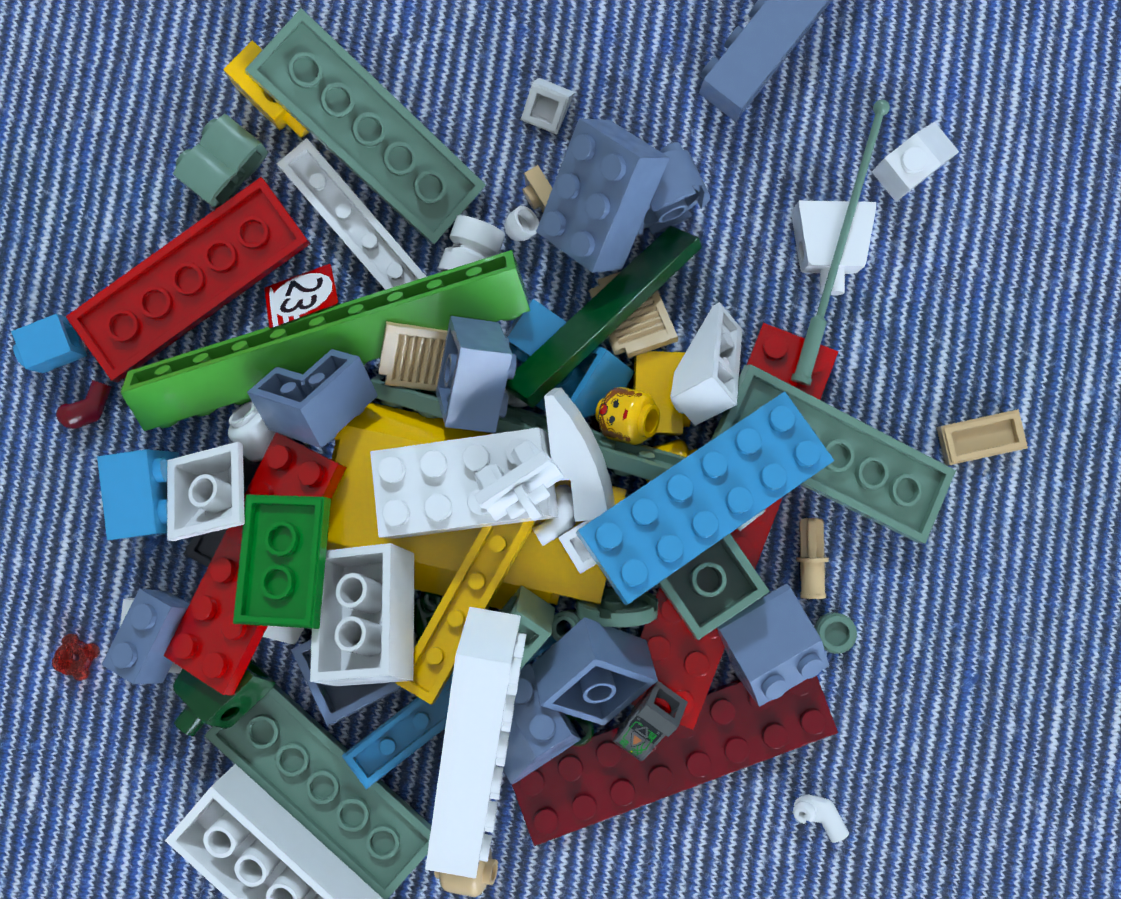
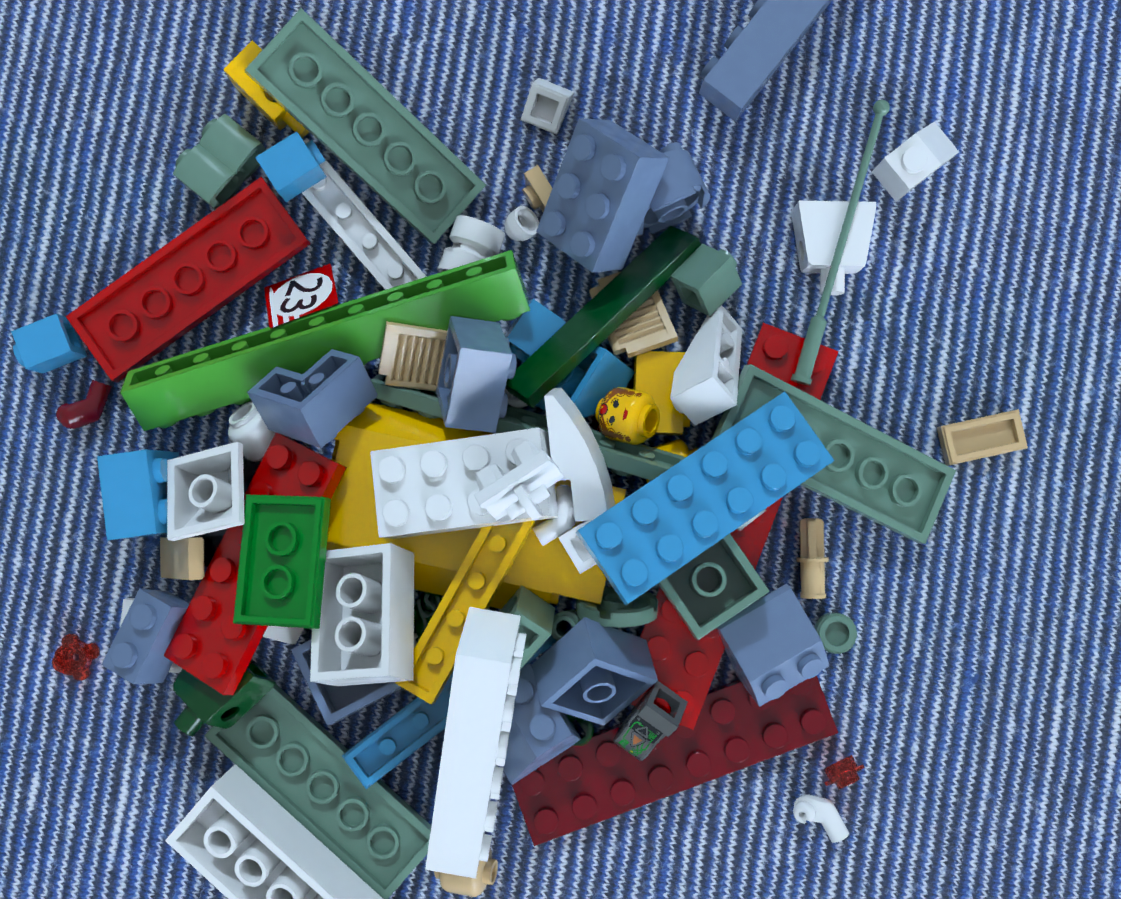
none -> tan tile [160,537,205,580]
none -> dark azure brick [255,131,327,202]
none -> sand green brick [670,243,742,316]
none -> clear red plate [823,755,865,790]

